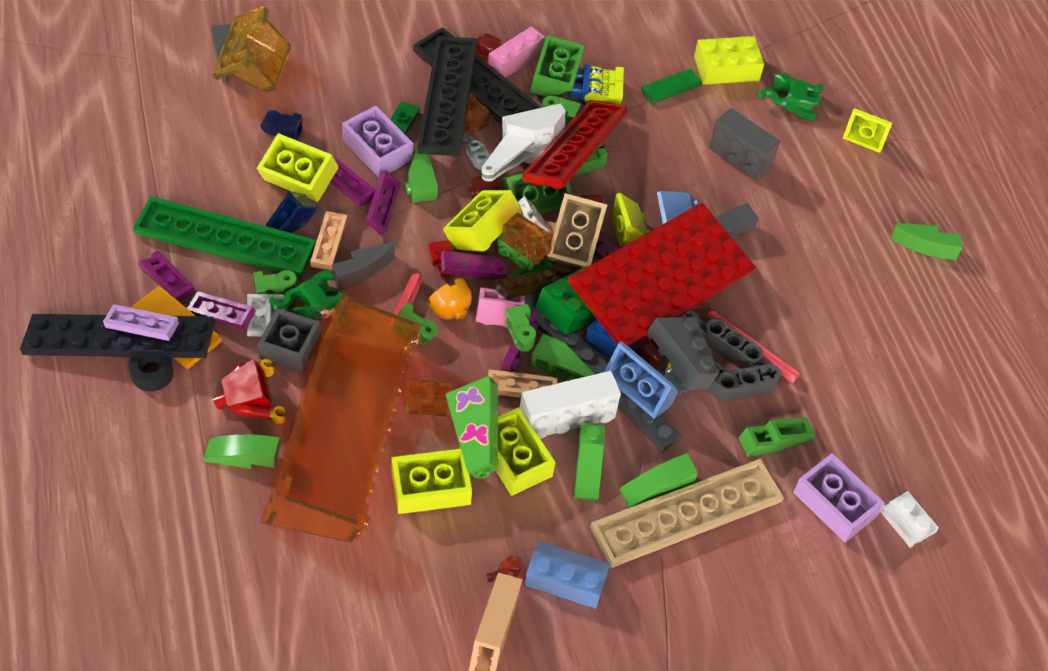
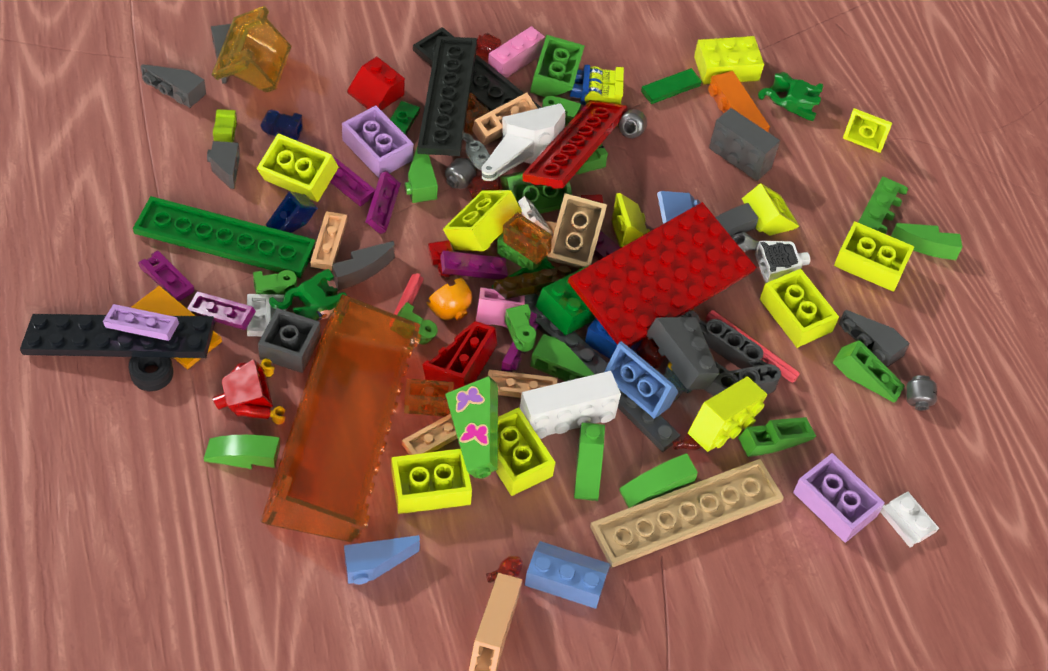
none -> dark grey slope [140,64,206,108]
none -> dark grey slope [207,141,240,189]
none -> lime piece [213,109,237,142]
none -> medium blue slope [344,535,420,585]
none -> red slope [347,56,405,111]
none -> light nougat plate [402,413,458,455]
none -> red wedge [422,321,498,390]
none -> flat silver head [445,158,476,189]
none -> light nougat slope [472,93,538,146]
none -> flat silver head [619,109,647,138]
none -> clear red animal [673,433,702,450]
none -> neon yellow brick [688,376,768,452]
none -> orange brick [708,71,770,132]
none -> light grey animal [732,232,759,252]
none -> neon yellow slope [741,183,799,236]
none -> torso [755,241,810,283]
none -> neon yellow brick [760,269,839,348]
none -> bright green slope [833,340,905,402]
none -> neon yellow brick [834,221,915,292]
none -> dark grey slope [839,310,910,367]
none -> bright green hinge [858,176,908,234]
none -> flat silver head [906,375,937,411]

